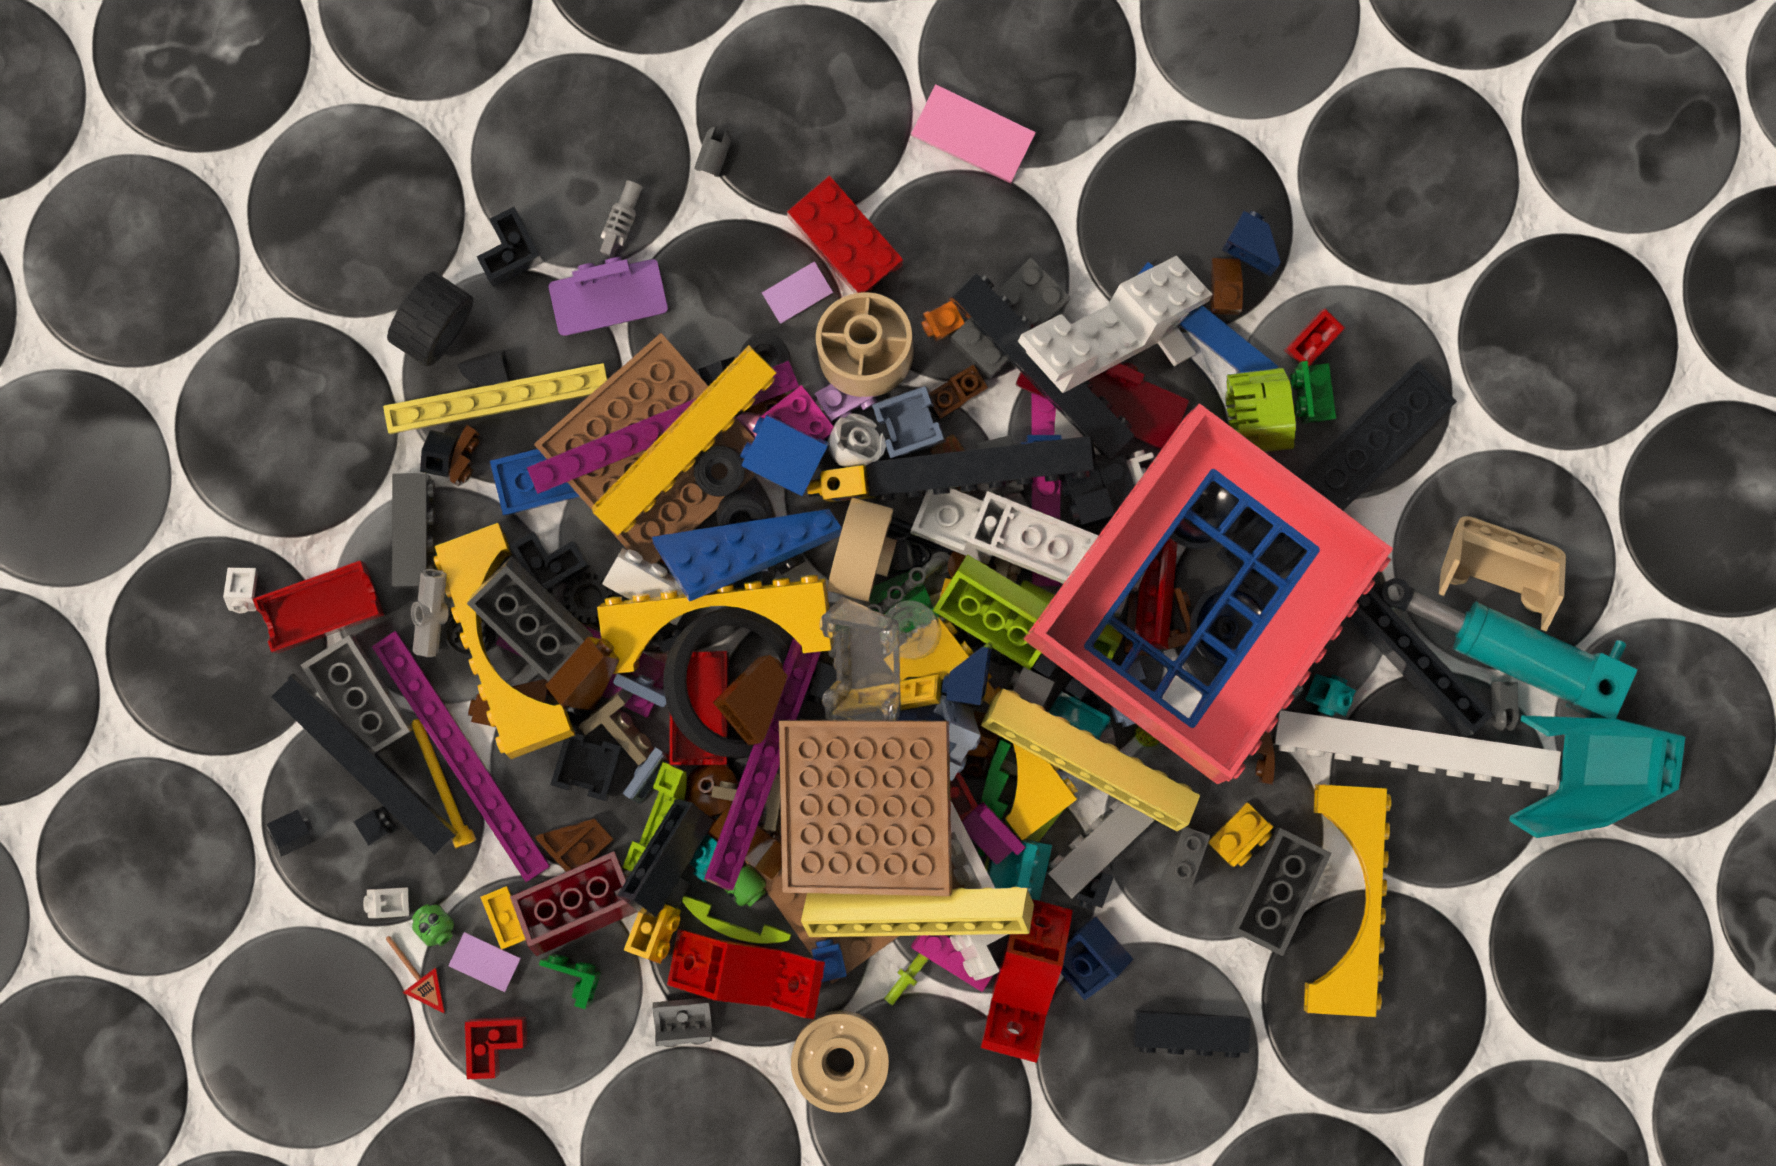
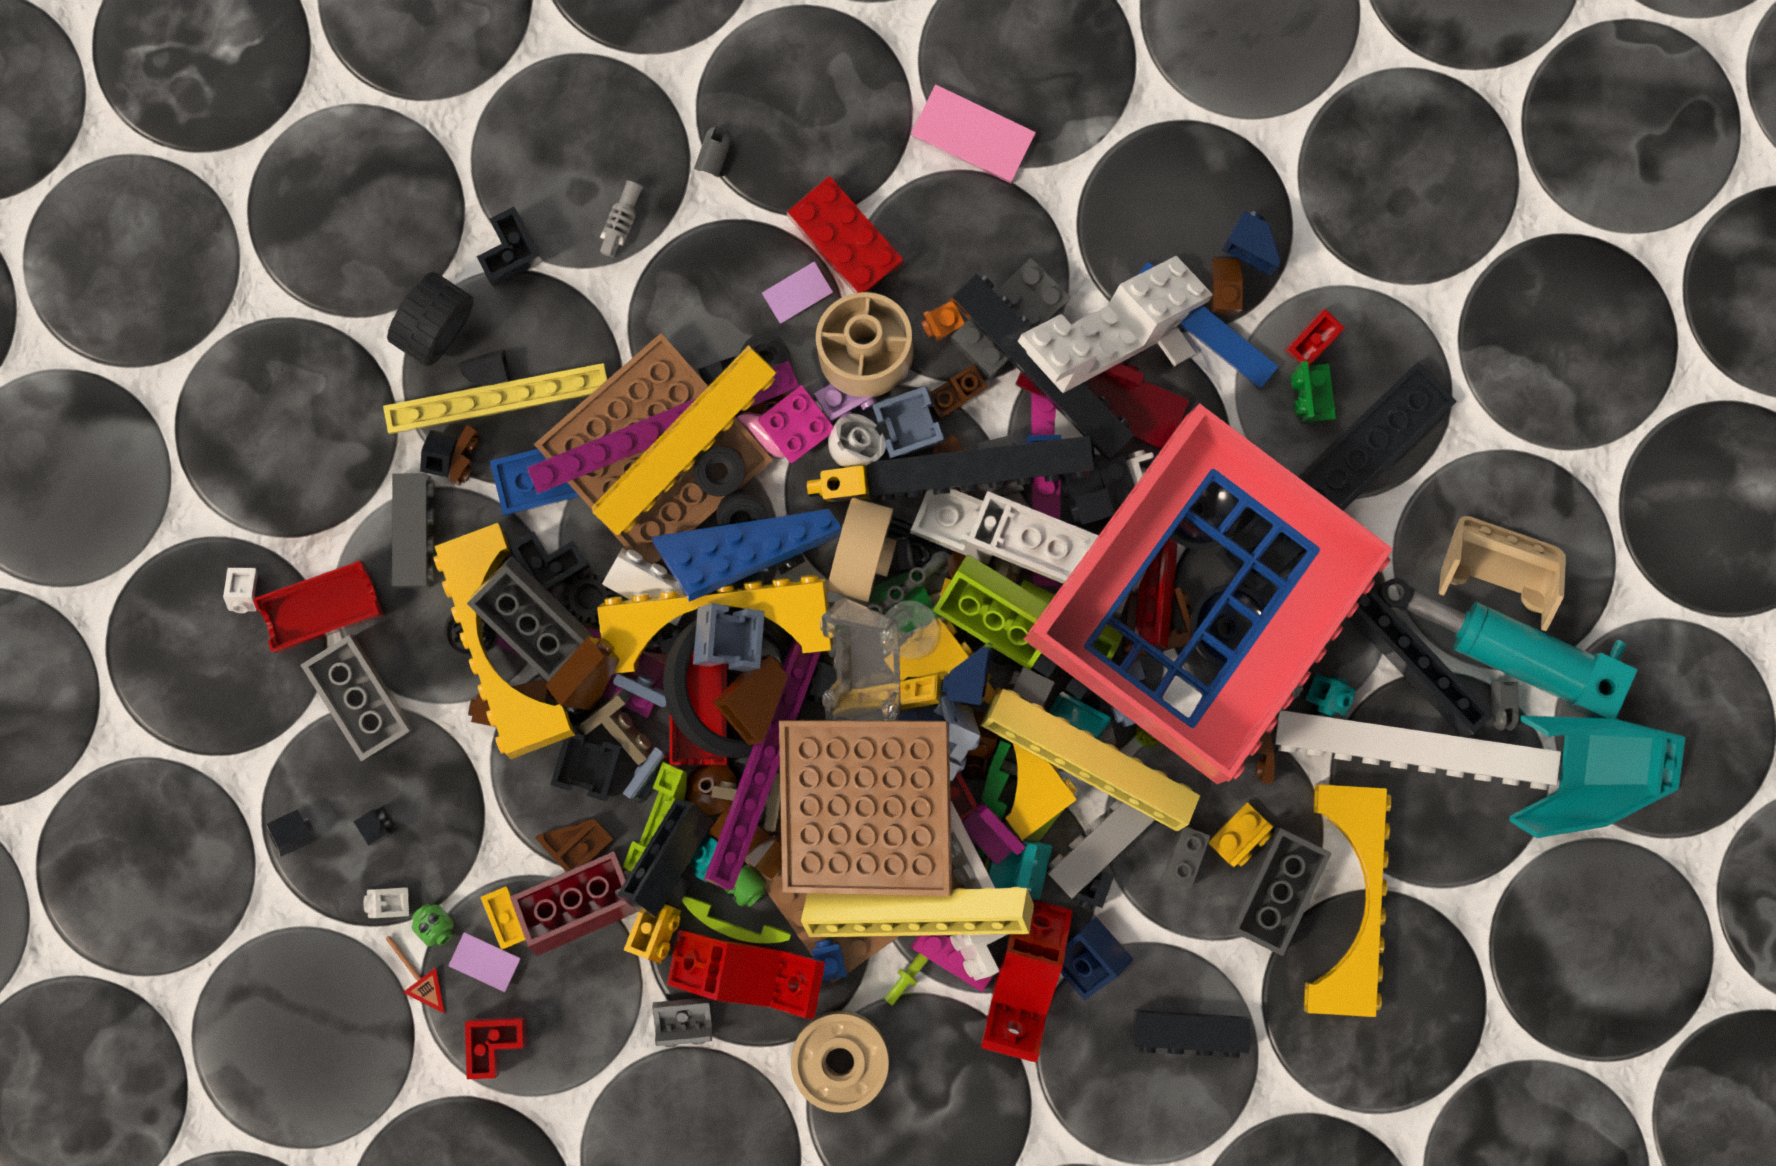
black tile [271,674,458,855] -> none
magenta plate [372,631,551,882] -> none
light grey piece [411,569,448,657] -> none
yellow piece [411,719,476,849] -> none
green bracket [539,953,601,1009] -> none
medium lavender bracket [549,257,668,336] -> none
blue panel [740,413,829,496] -> none
lime piece [1225,368,1296,452] -> none
none -> sand blue piece [693,603,764,672]

